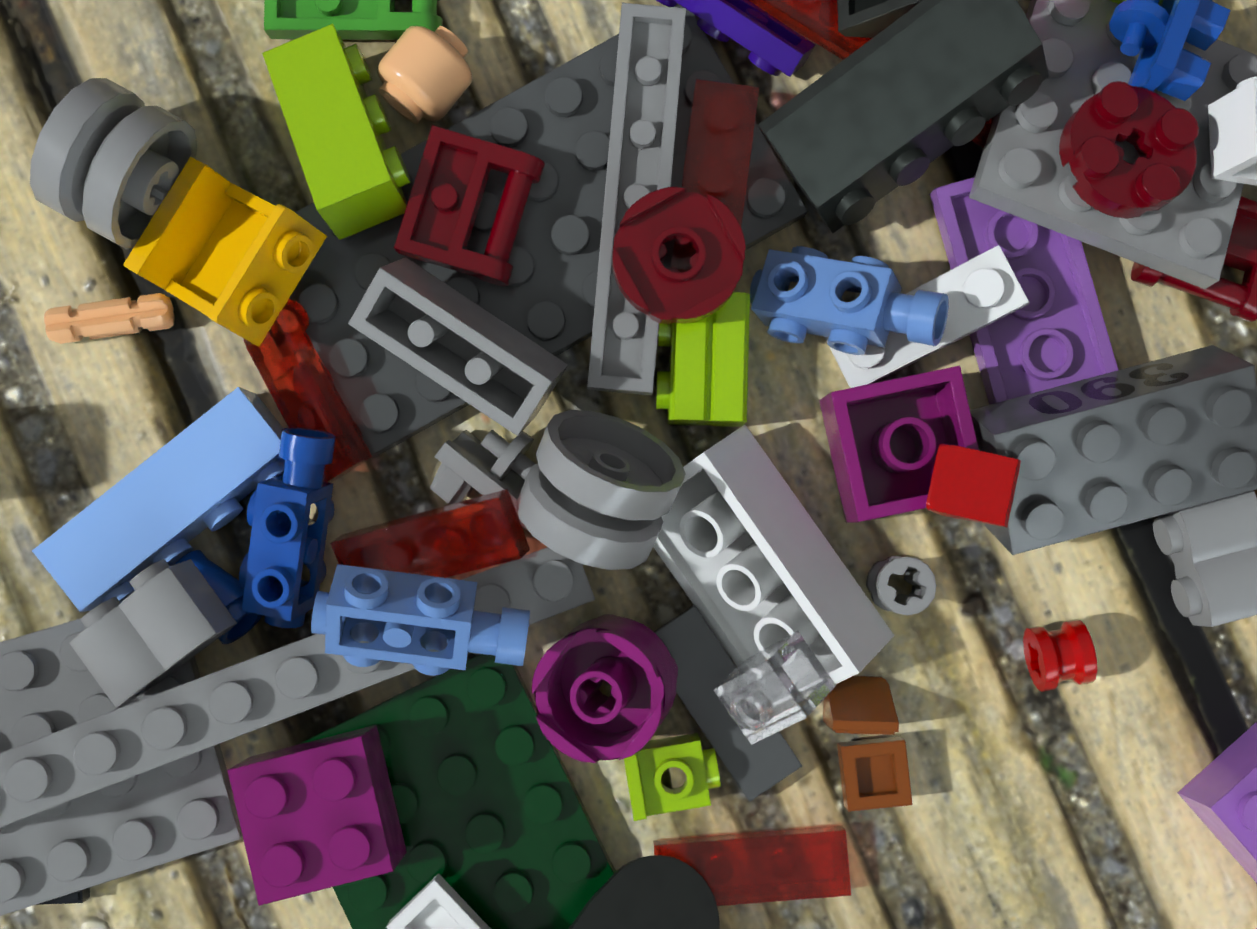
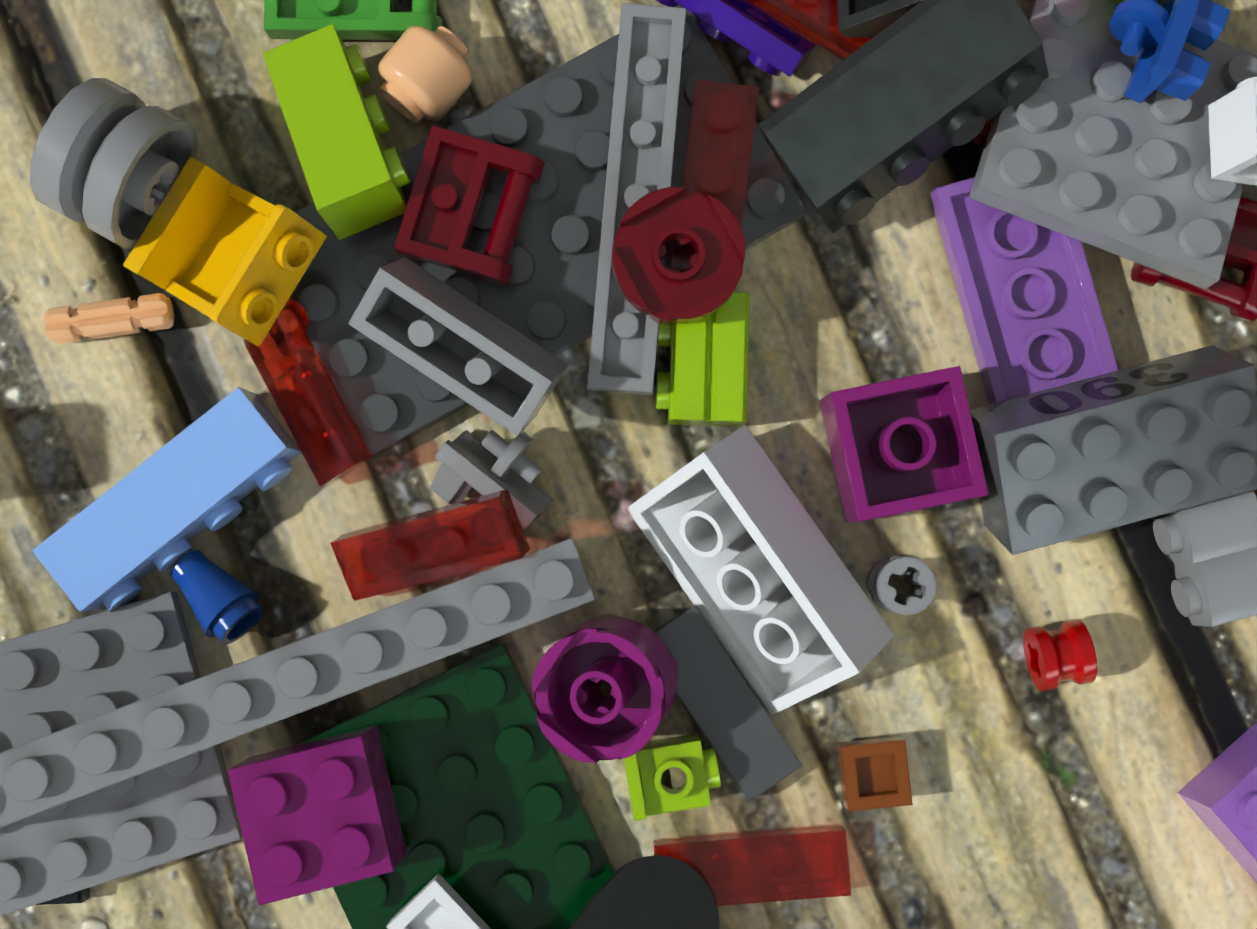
light grey brick [70,559,237,709] -> none
blue brick [239,428,336,628] -> none
medium blue brick [311,564,530,676] -> none
light grey wheel [516,410,686,570] -> none
clear brick [713,631,836,745] -> none
medium blue brick [750,246,949,355] -> none
dark orange slope [823,676,899,735] -> none
white plate [824,245,1029,388] -> none
red slope [926,443,1021,528] -> none
dark red plate [1059,81,1199,219] -> none

